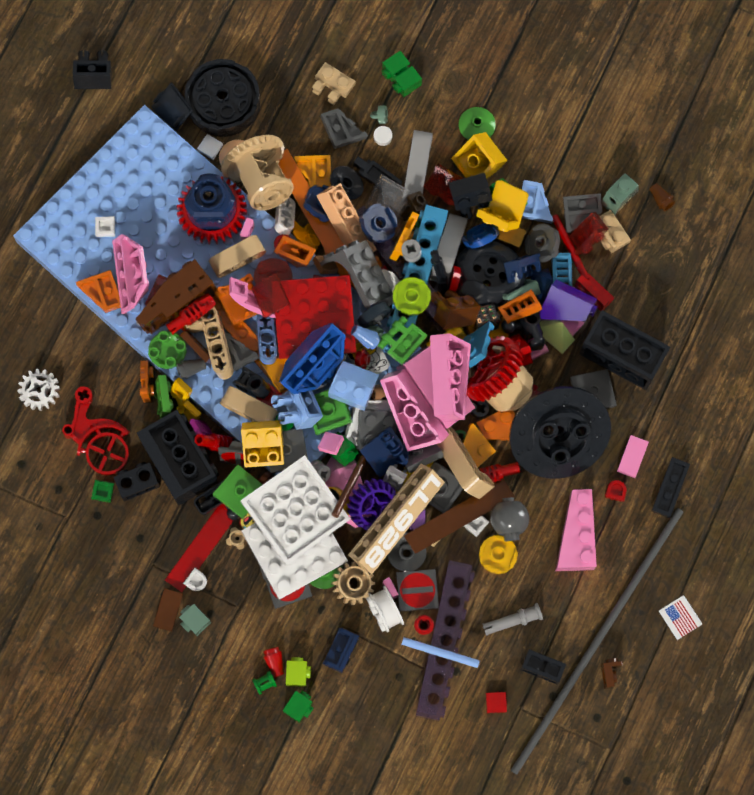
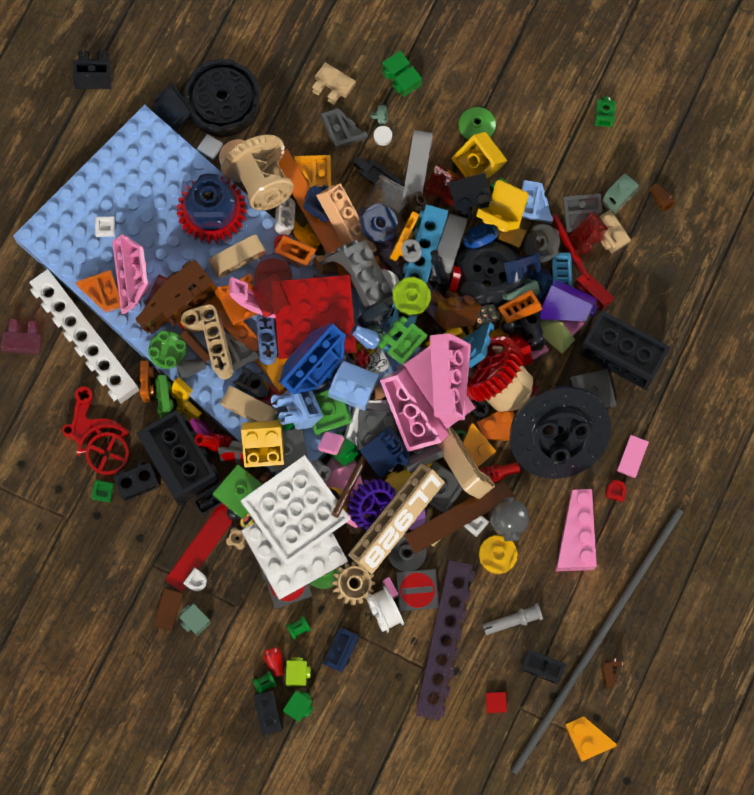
white gear [18,369,61,411] -> none
red hinge [166,293,216,335] -> none
bright pink tile [240,218,255,240] -> none
black dish [330,166,364,200] -> none
light grey tile [383,464,407,491] -> none
light blue bar [401,637,480,668] -> none
red cone [414,615,434,635] -> none
black plate [651,457,690,518] -> none
sticker [659,595,702,640] -> none
none -> clear pink plate [1,319,42,355]
none -> white brick [29,269,139,404]
none -> black brick [253,691,282,736]
none -> green bush [286,615,311,640]
none -> light orange wing [565,716,617,762]
none -> green brick [594,97,616,127]

